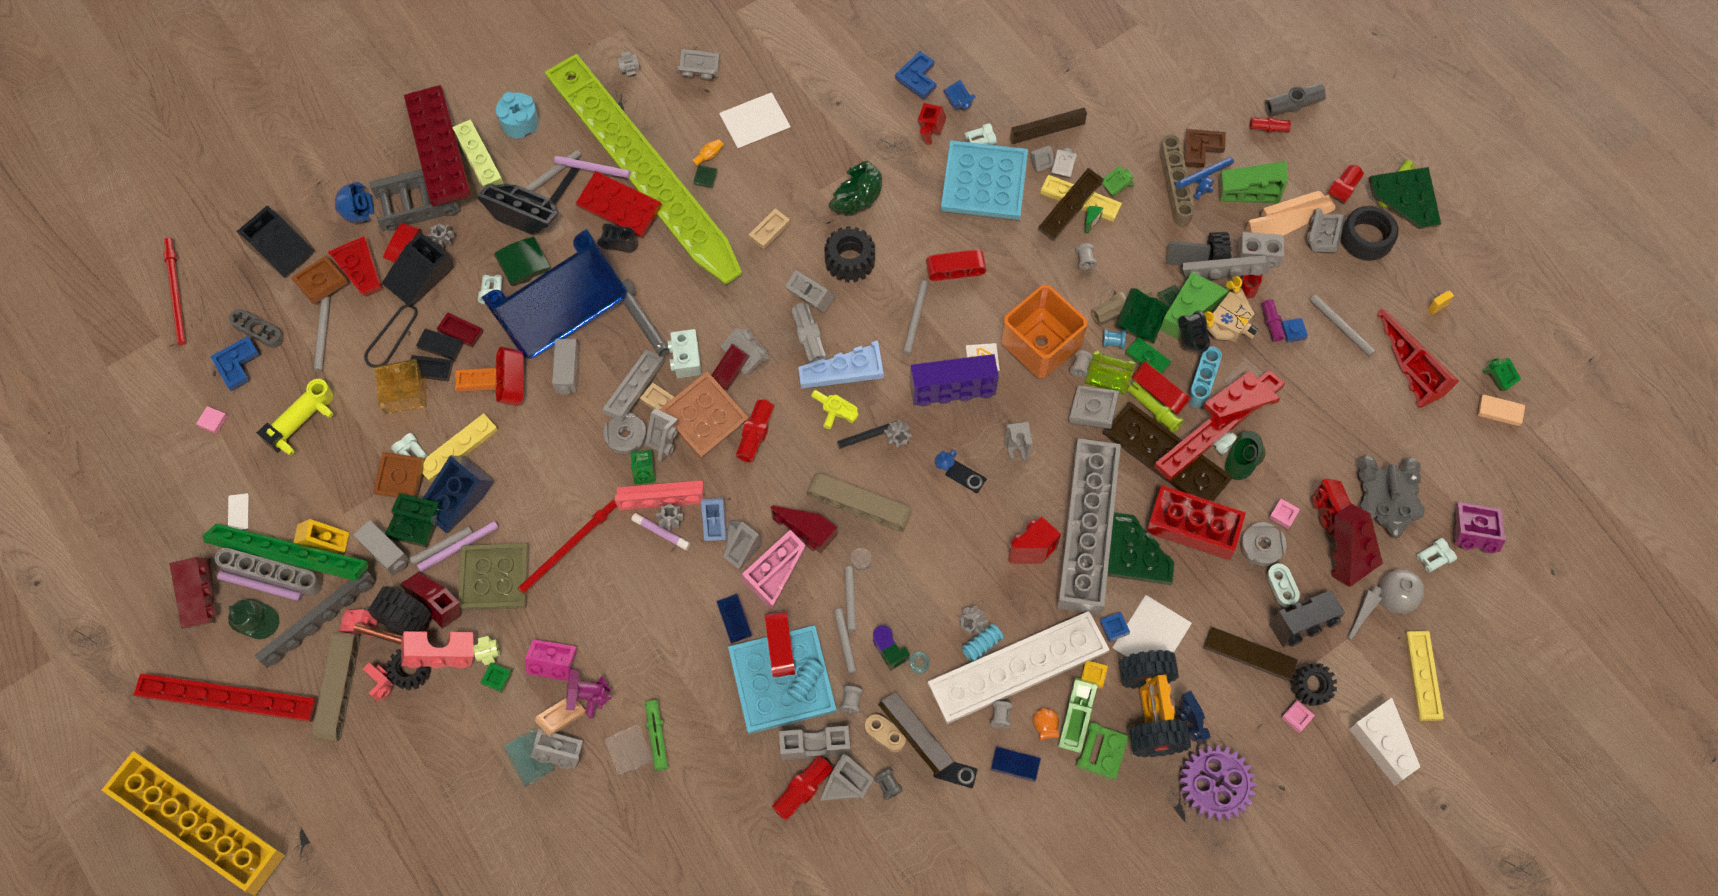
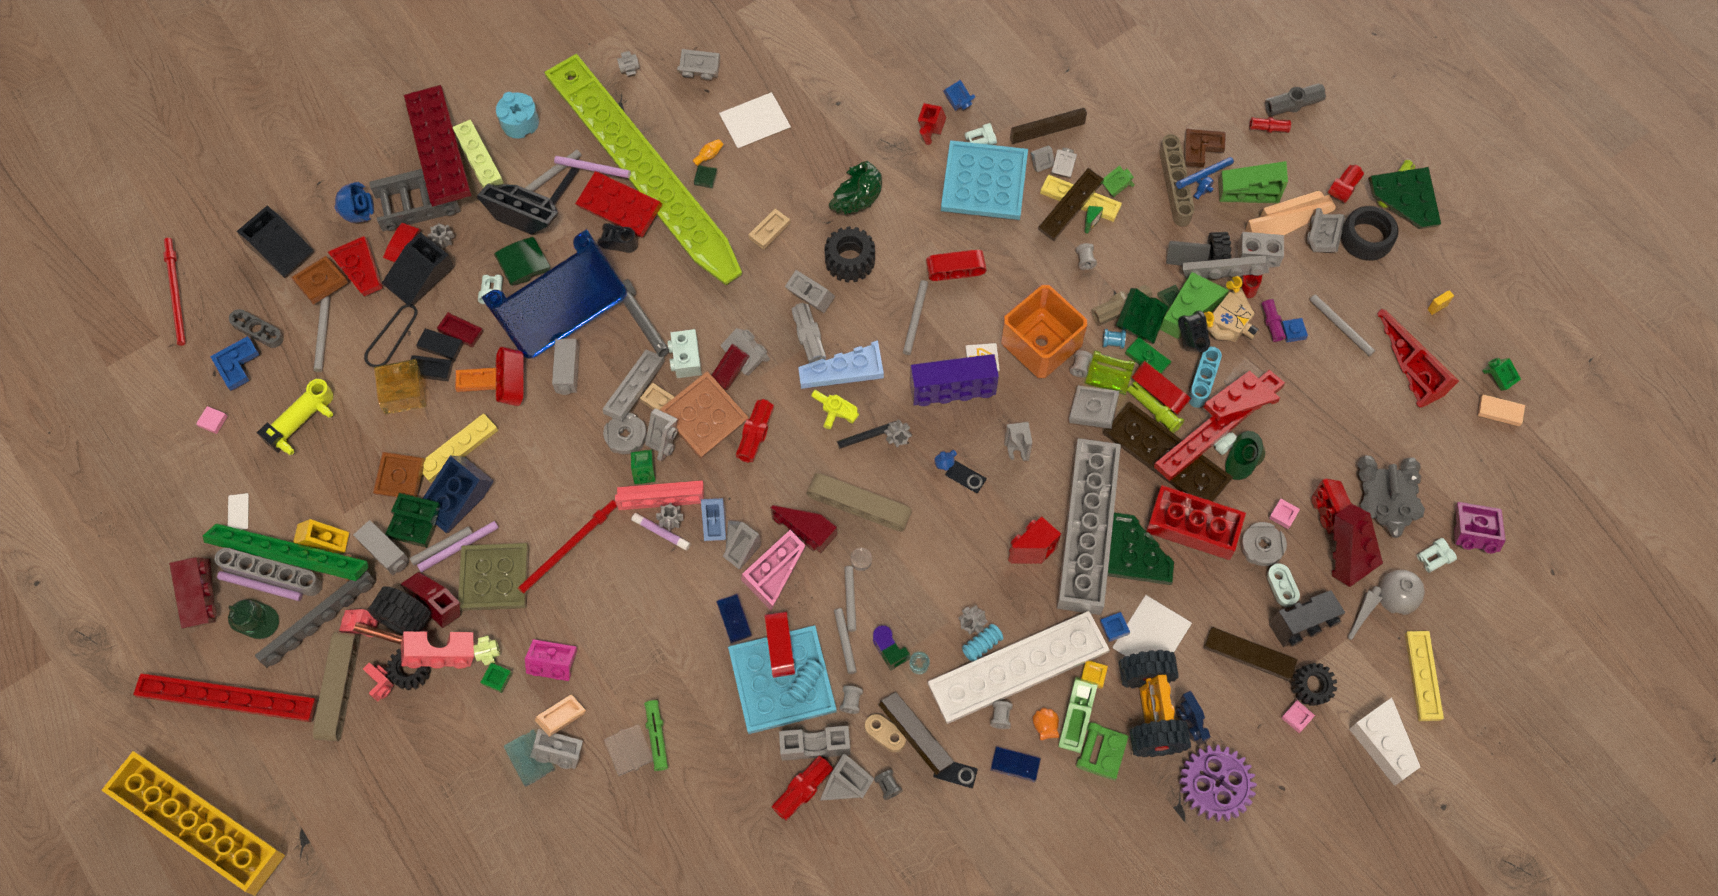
light aqua piece [391,433,428,459] -> none
magenta piece [566,669,612,718] -> none
blue plate [895,51,937,100] -> none

